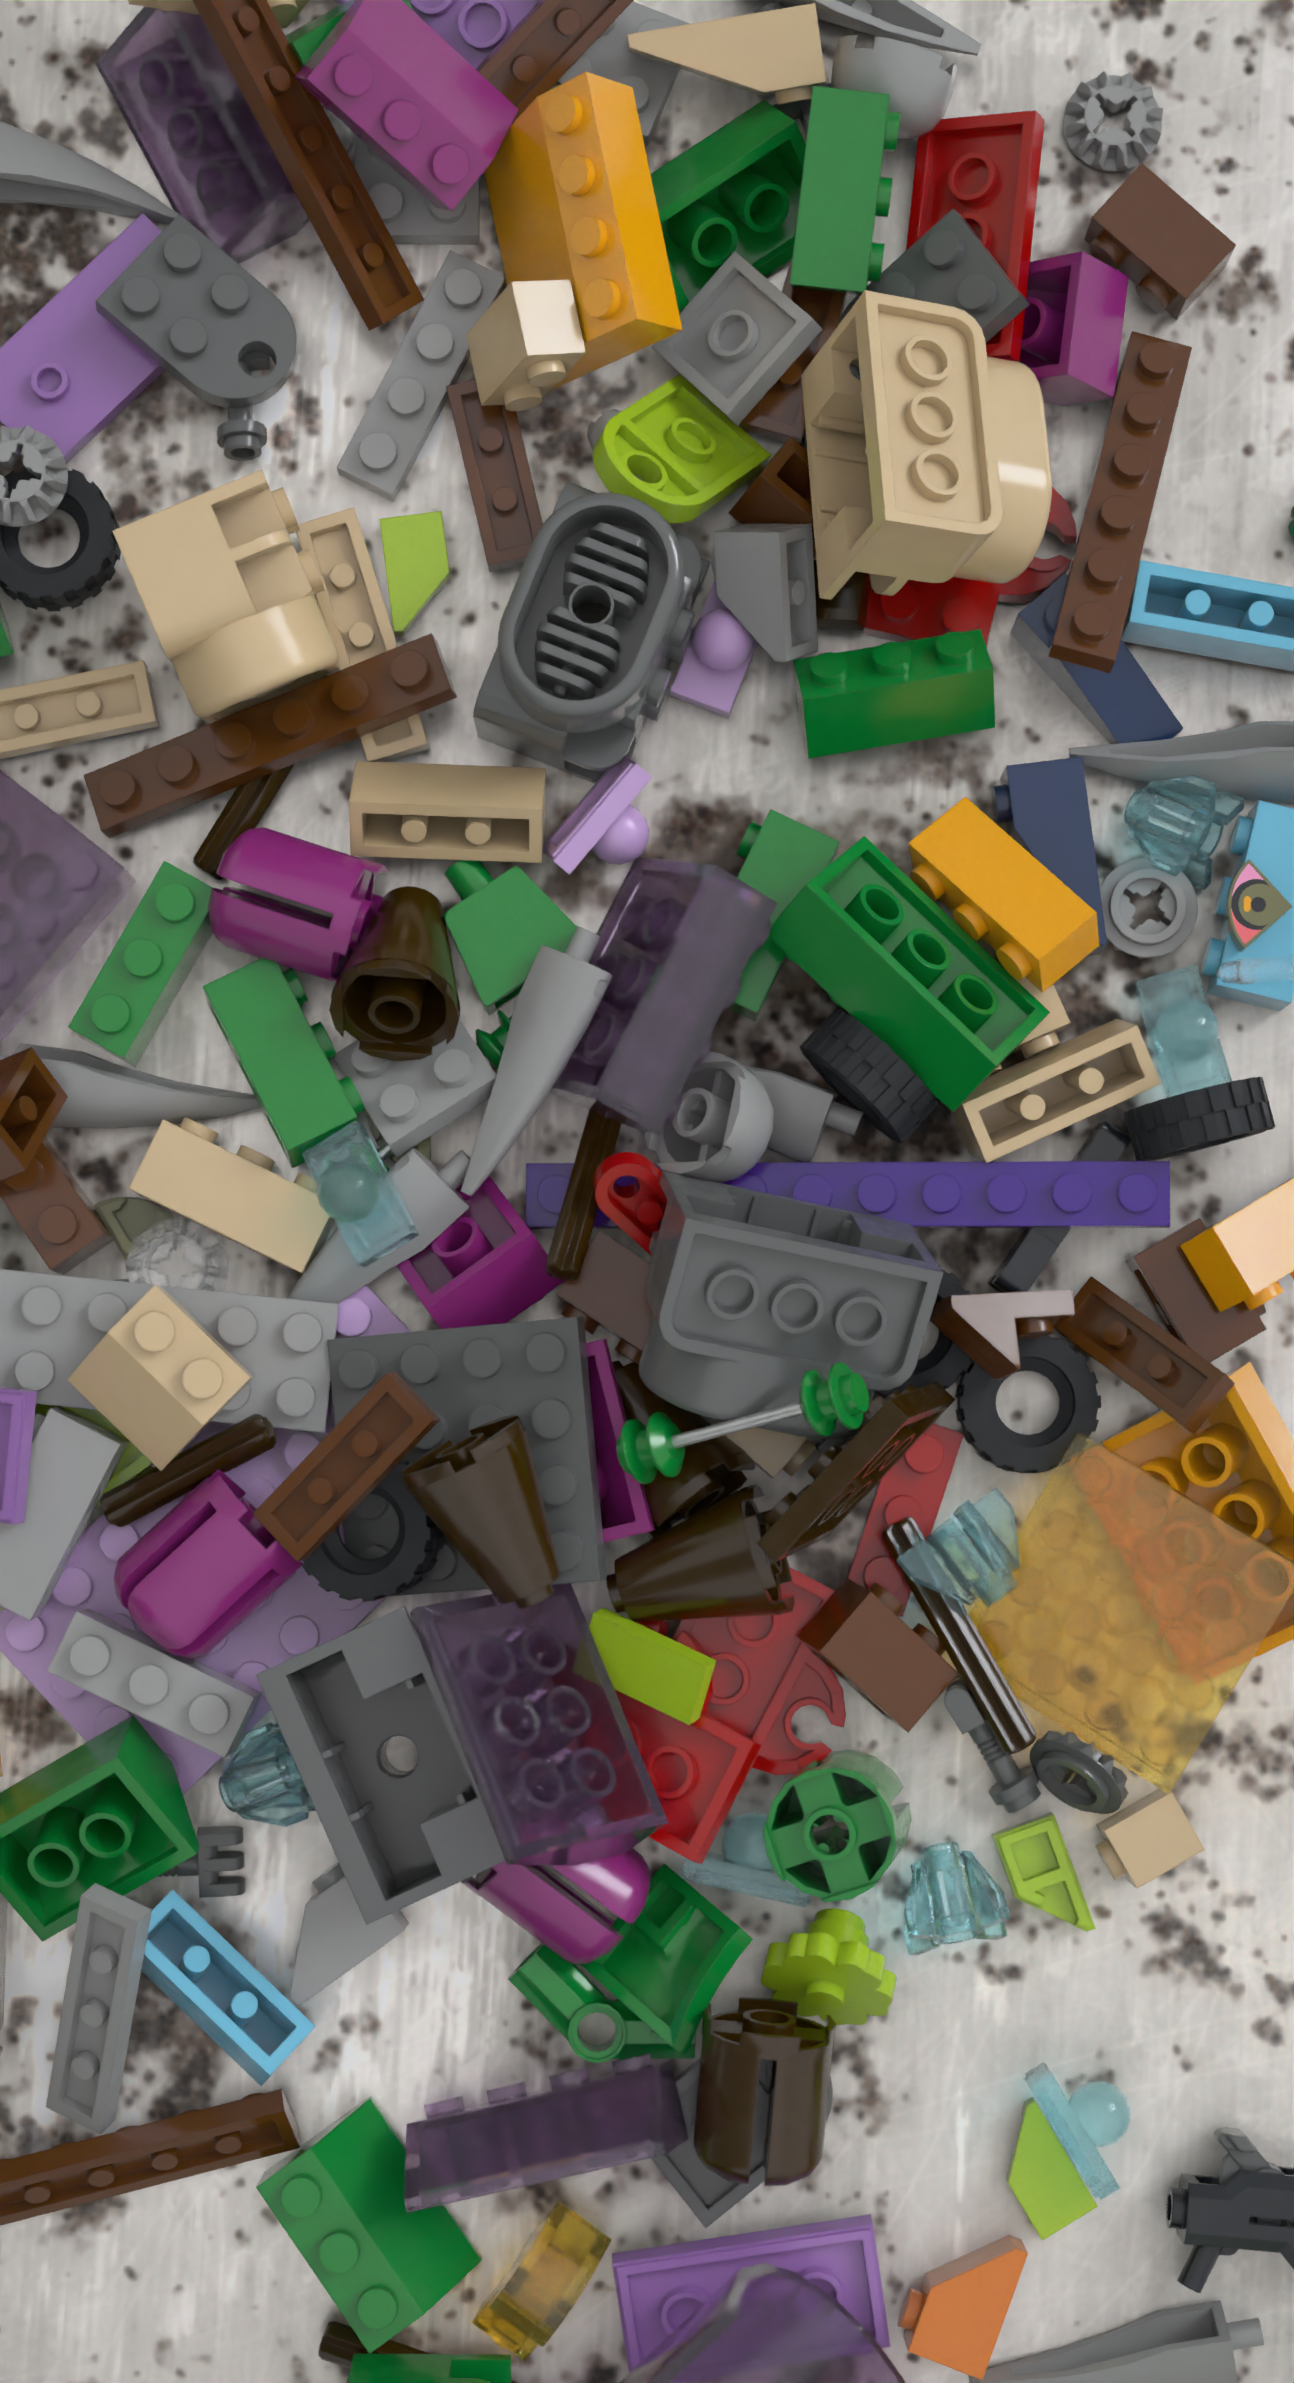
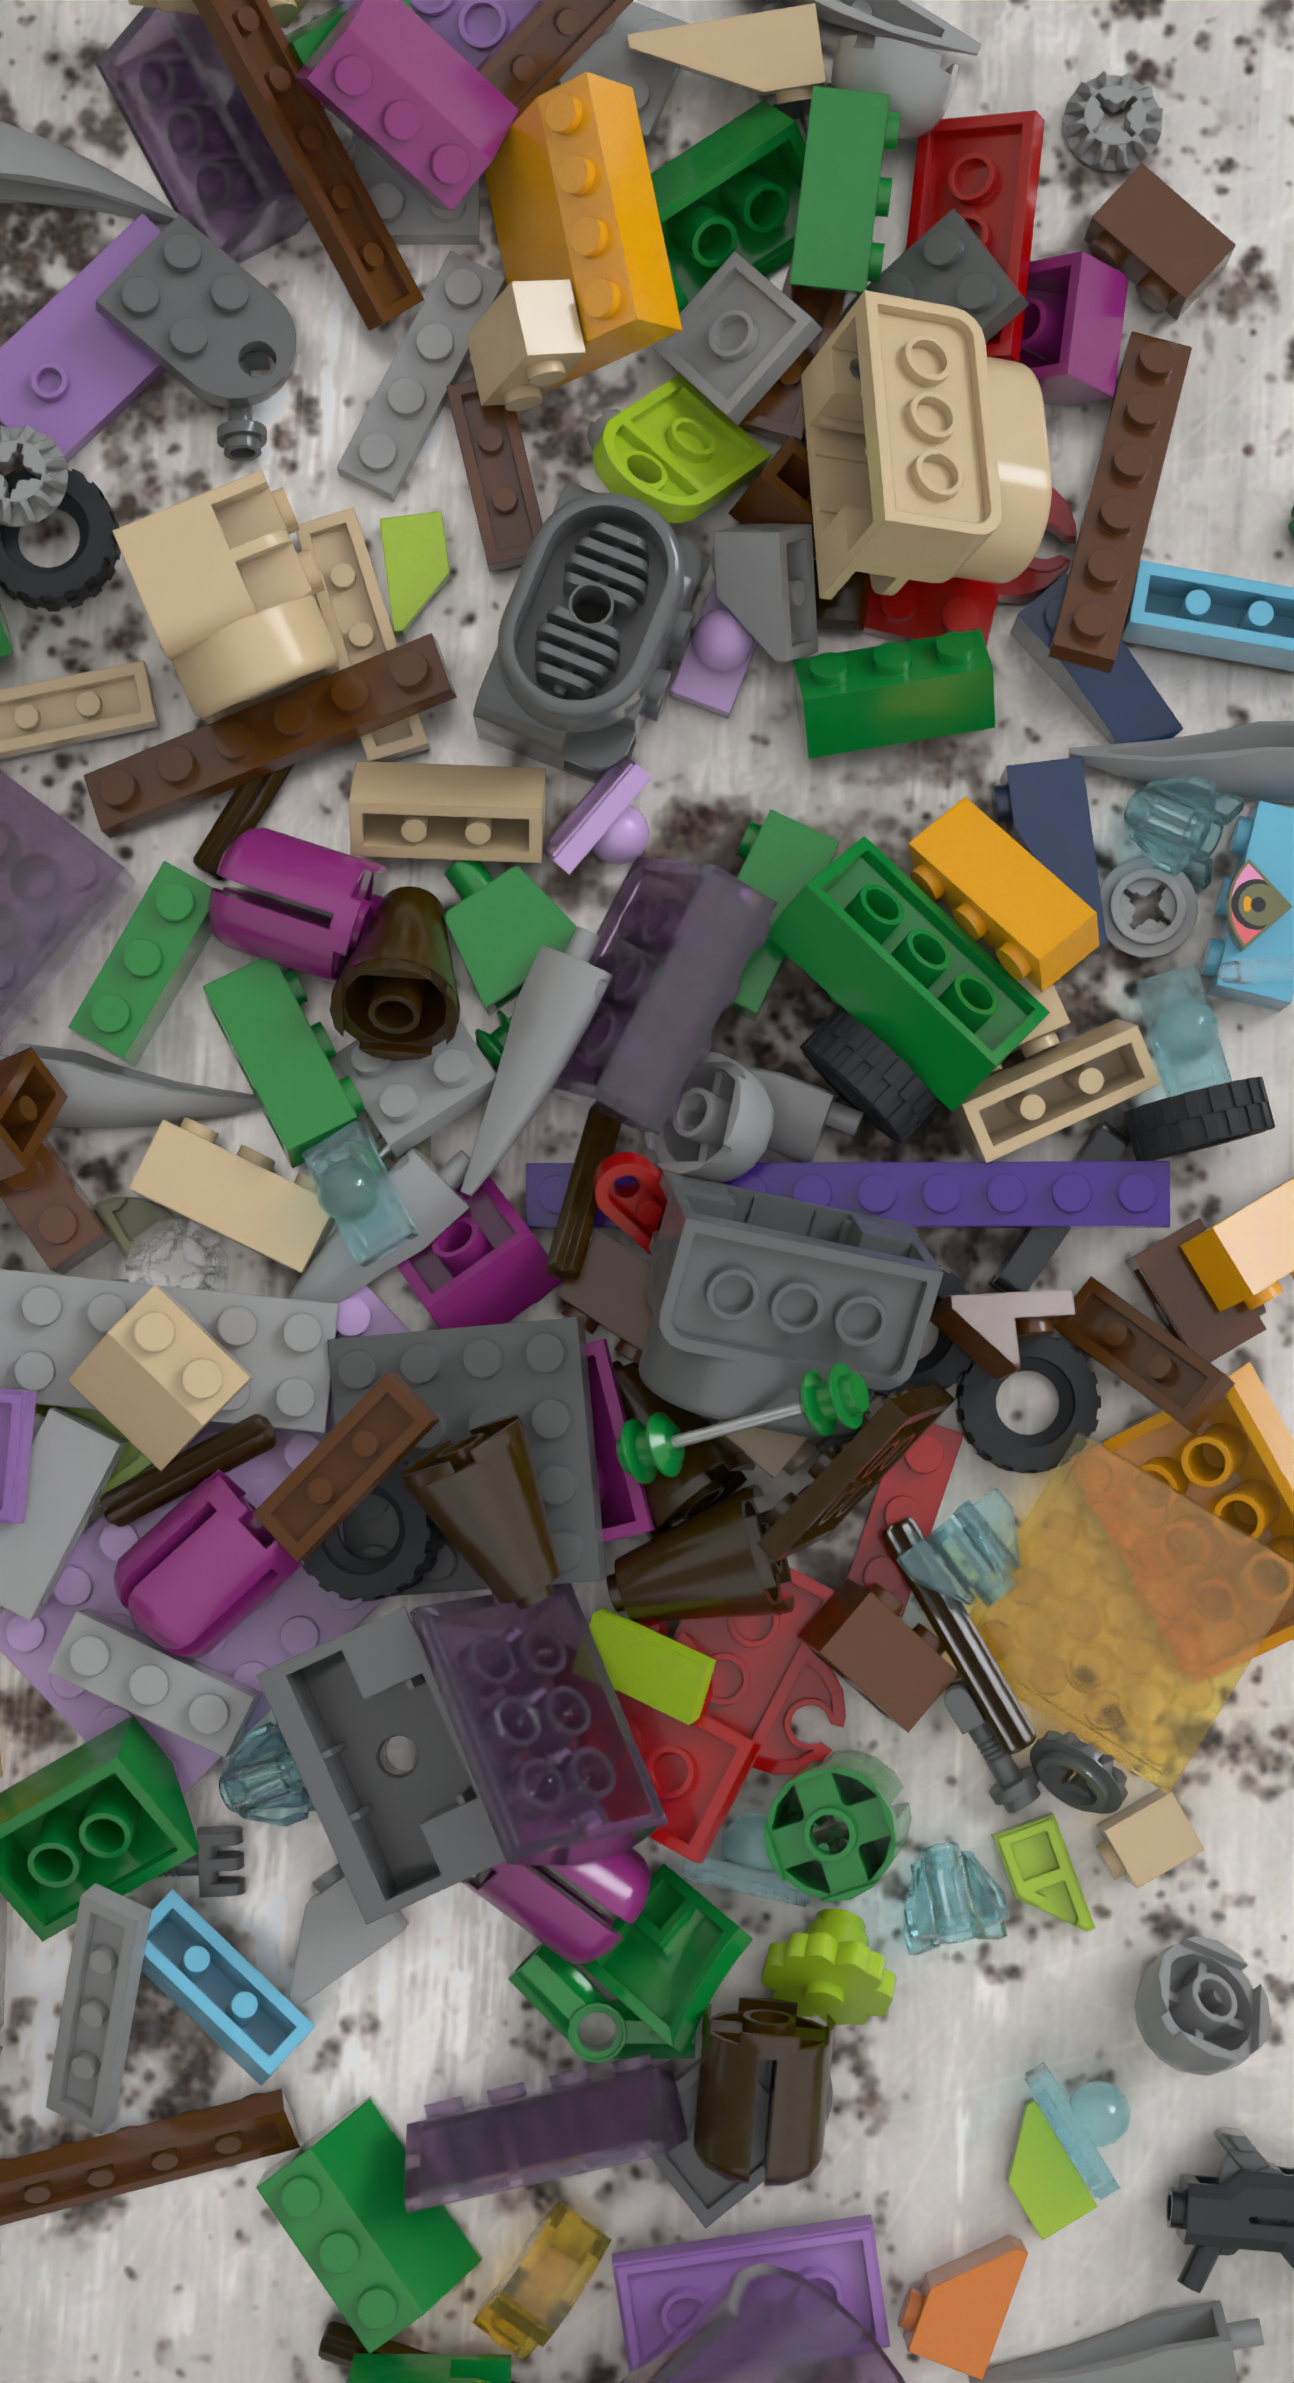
none -> light grey cylinder [1134,1936,1271,2076]

